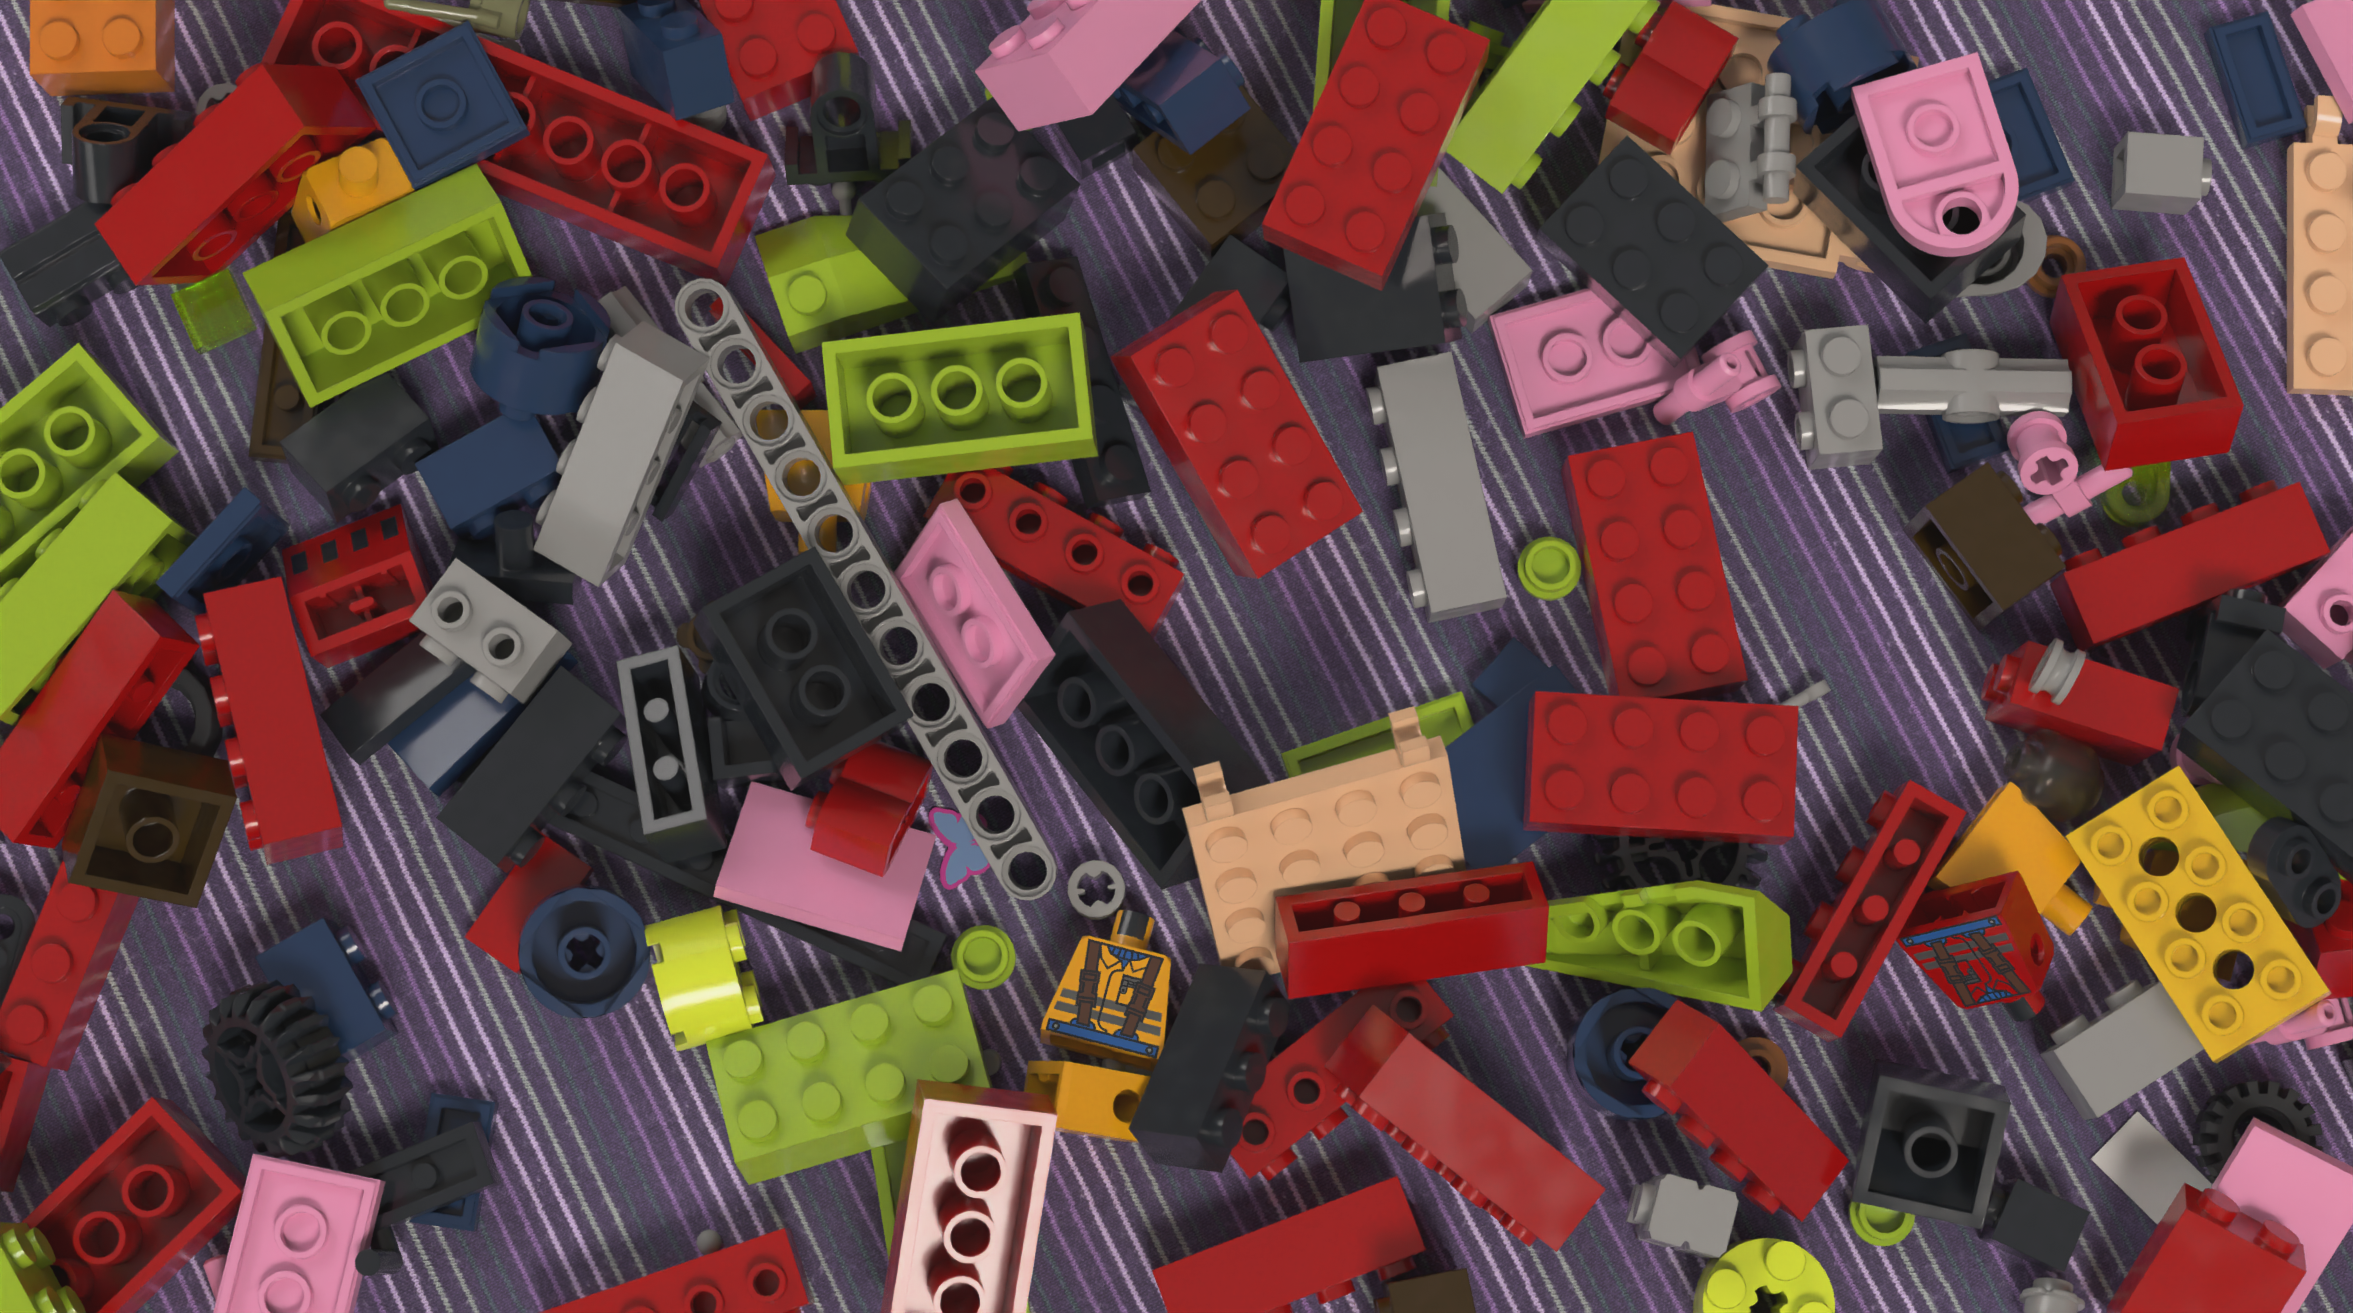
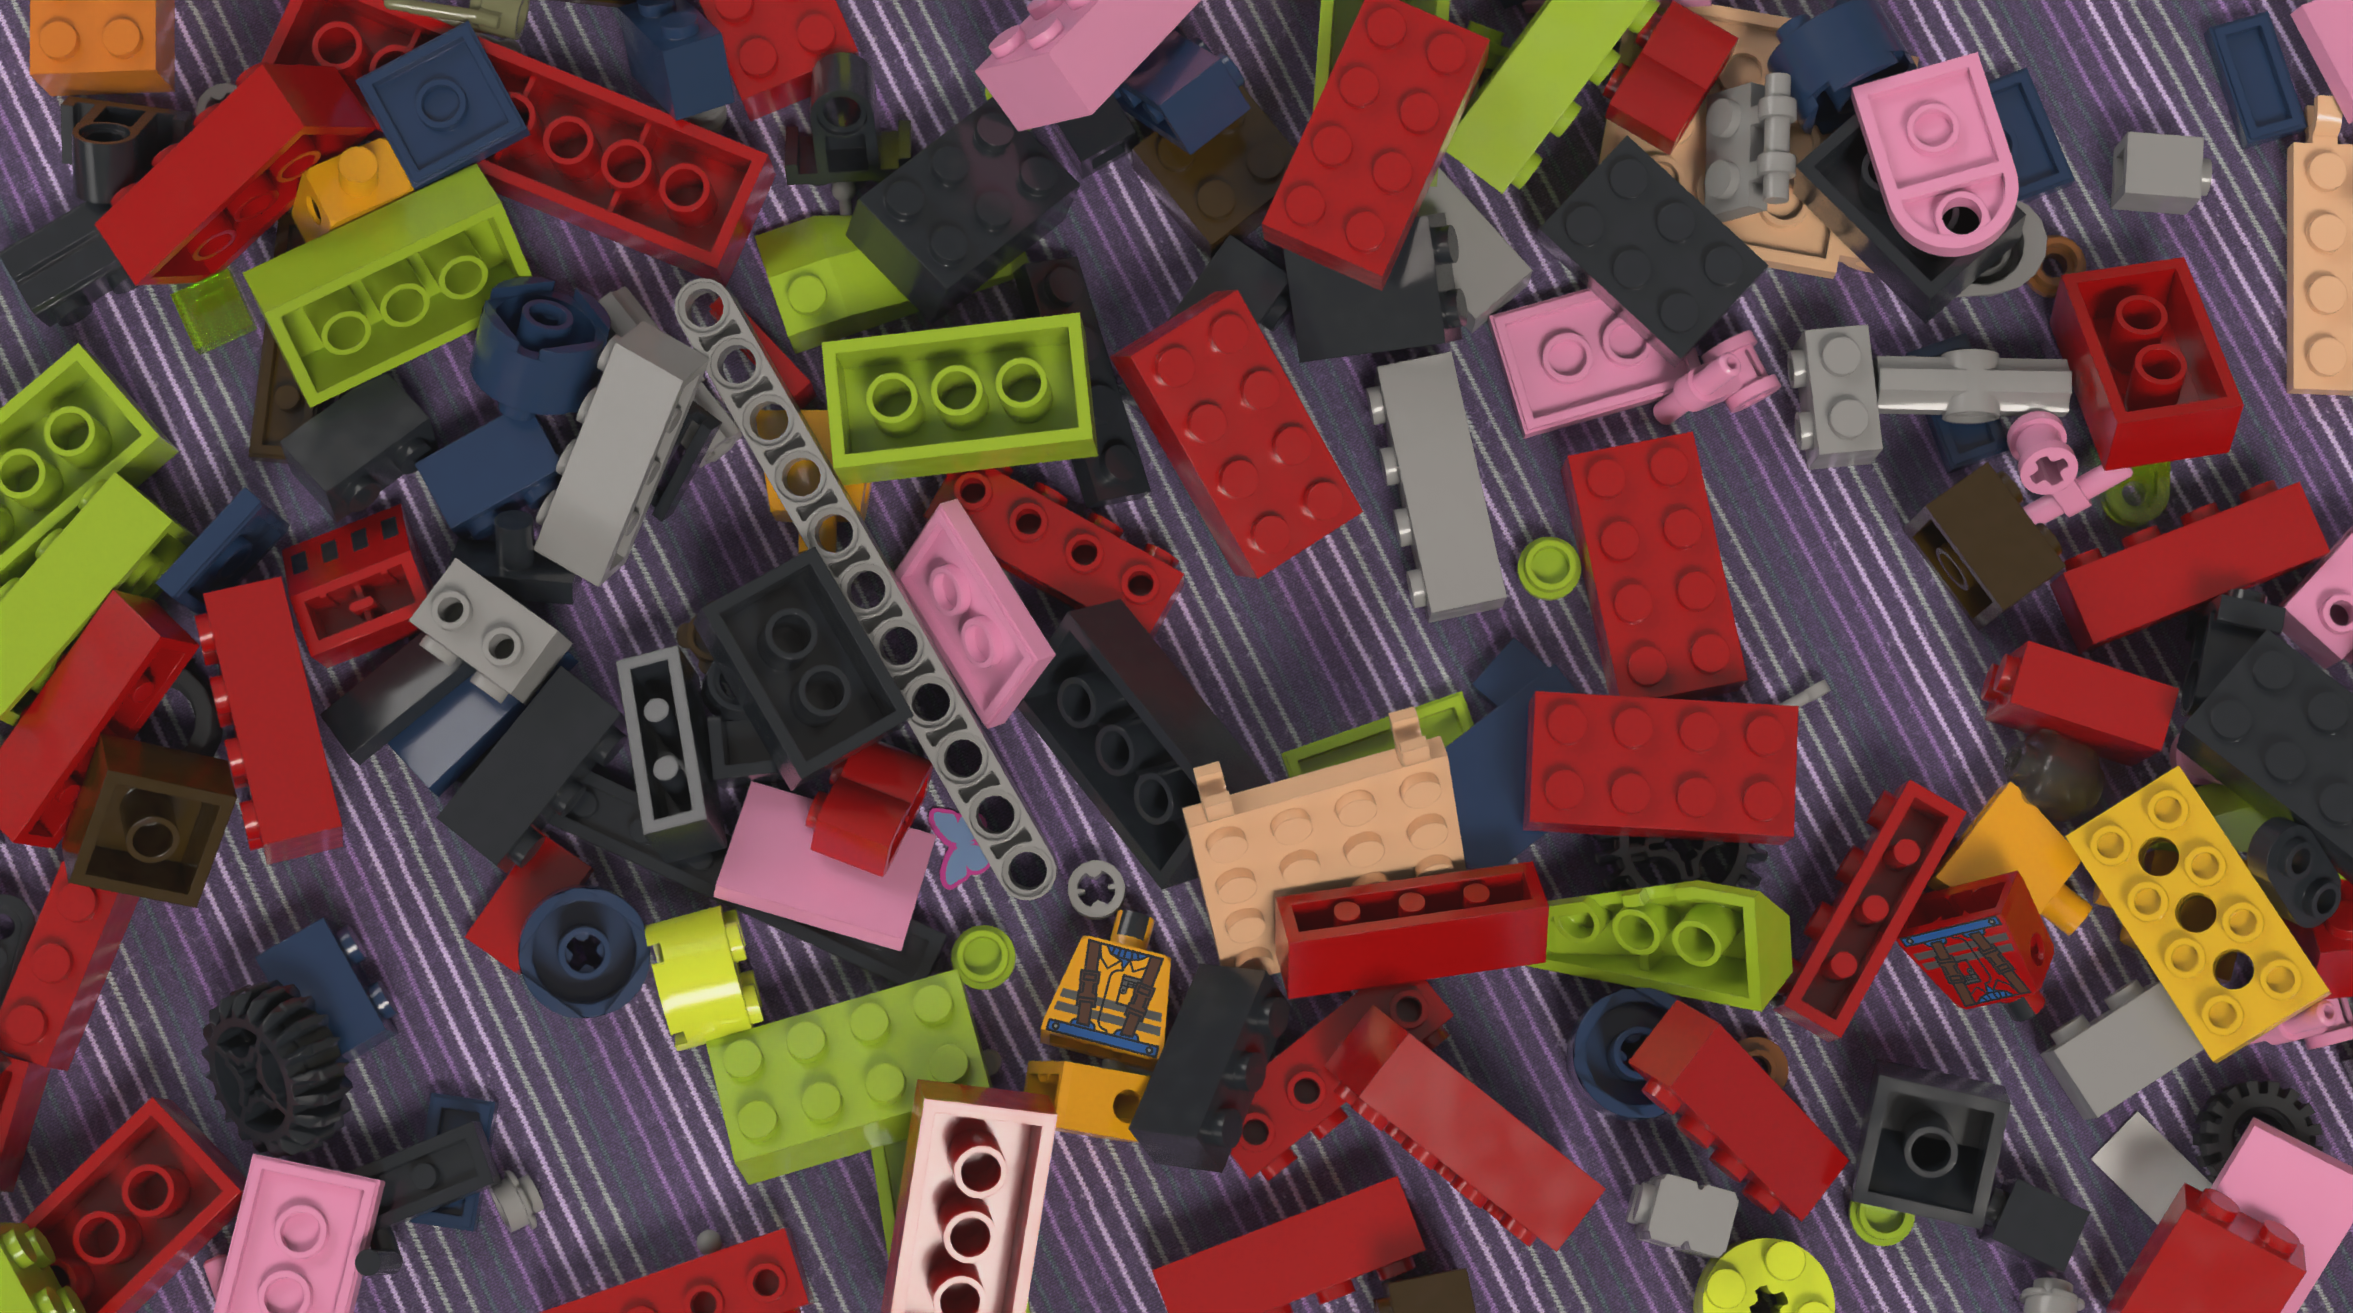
light grey bush [2028,638,2086,705] -> none
none -> light grey plate [489,1170,544,1233]

